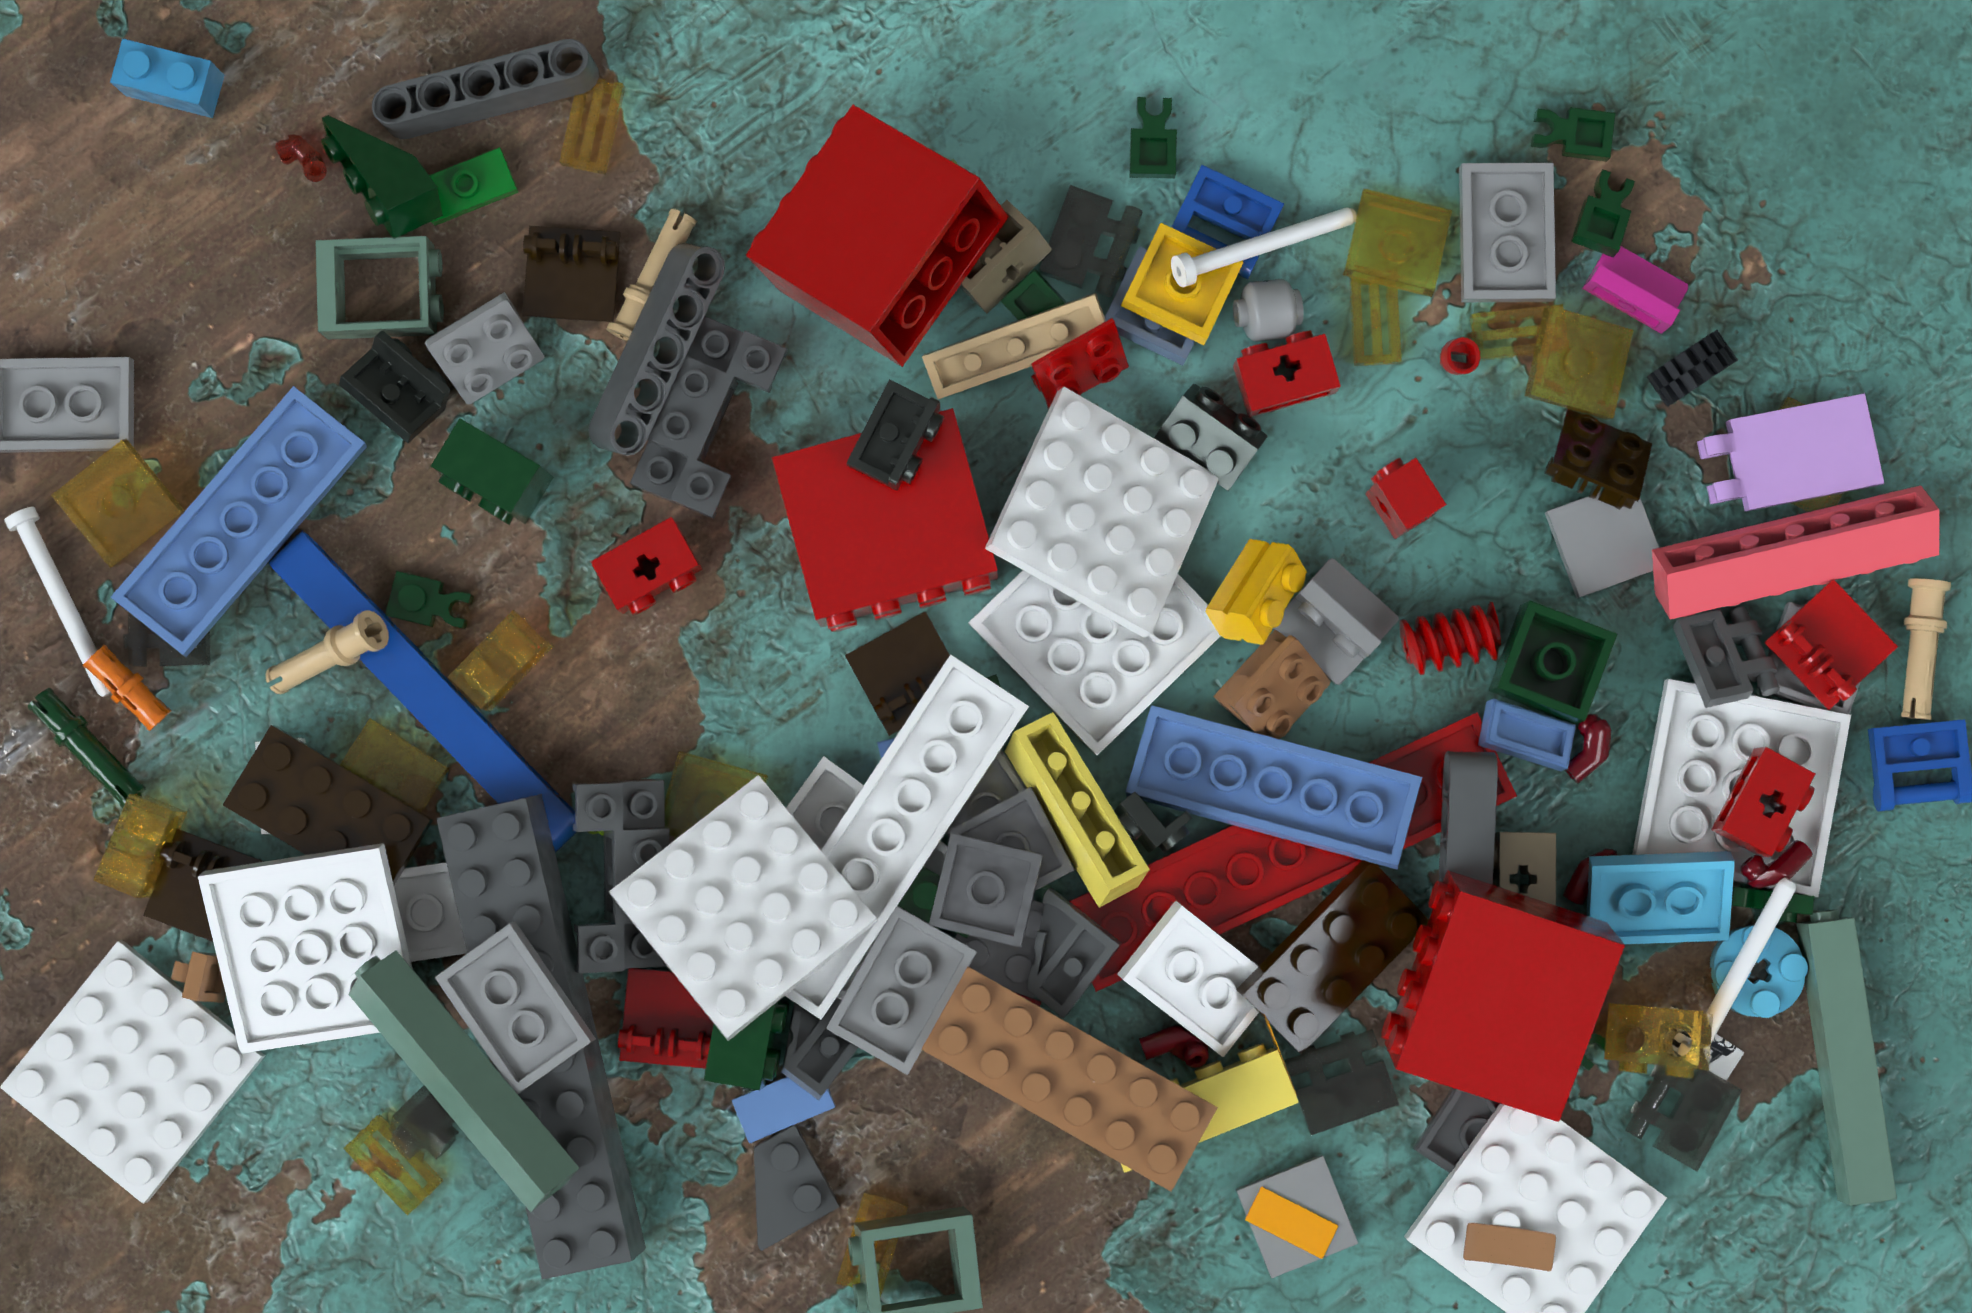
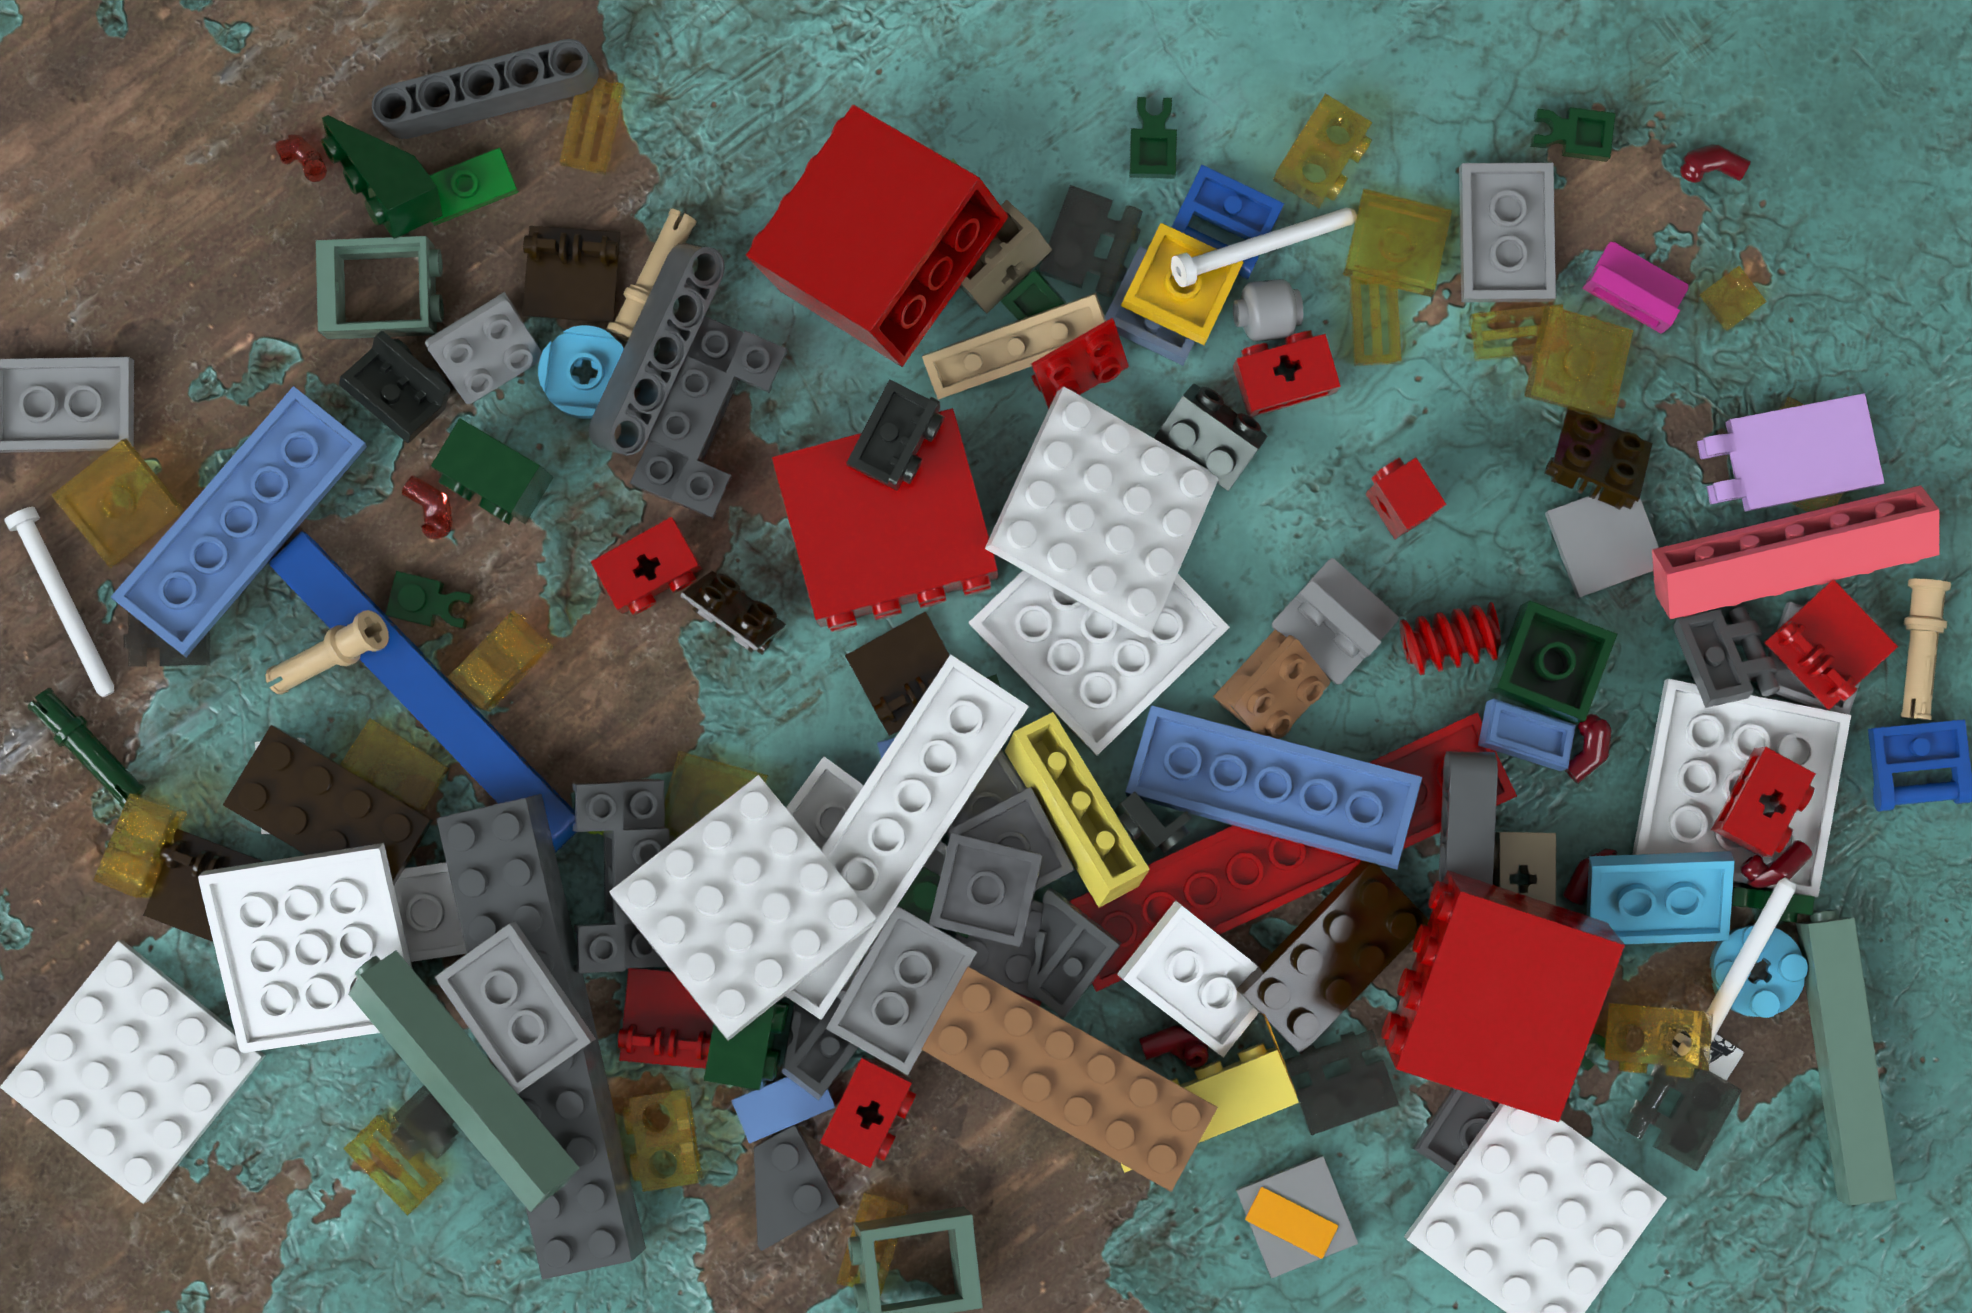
orange pin [83,645,172,731] -> none
dark azure brick [110,38,225,118] -> none
medium nougat tile [171,951,226,1003] -> none
yellow brick [1205,539,1307,645] -> none
red hinge [1440,337,1480,375] -> none
medium nougat sticker [1463,1223,1556,1271] -> none
dark green plate [1571,169,1635,258] -> none
black tyre [1647,330,1738,407] -> none
none -> clear red arm [402,475,453,540]
none -> medium azure plate [538,325,624,419]
none -> clear yellow brick [623,1086,703,1192]
none -> dark brown hinge [680,571,786,655]
none -> red brick [820,1055,917,1168]
none -> clear yellow brick [1273,93,1372,209]
none -> dark red arm [1680,144,1751,183]
none -> clear yellow tile [1699,266,1767,331]

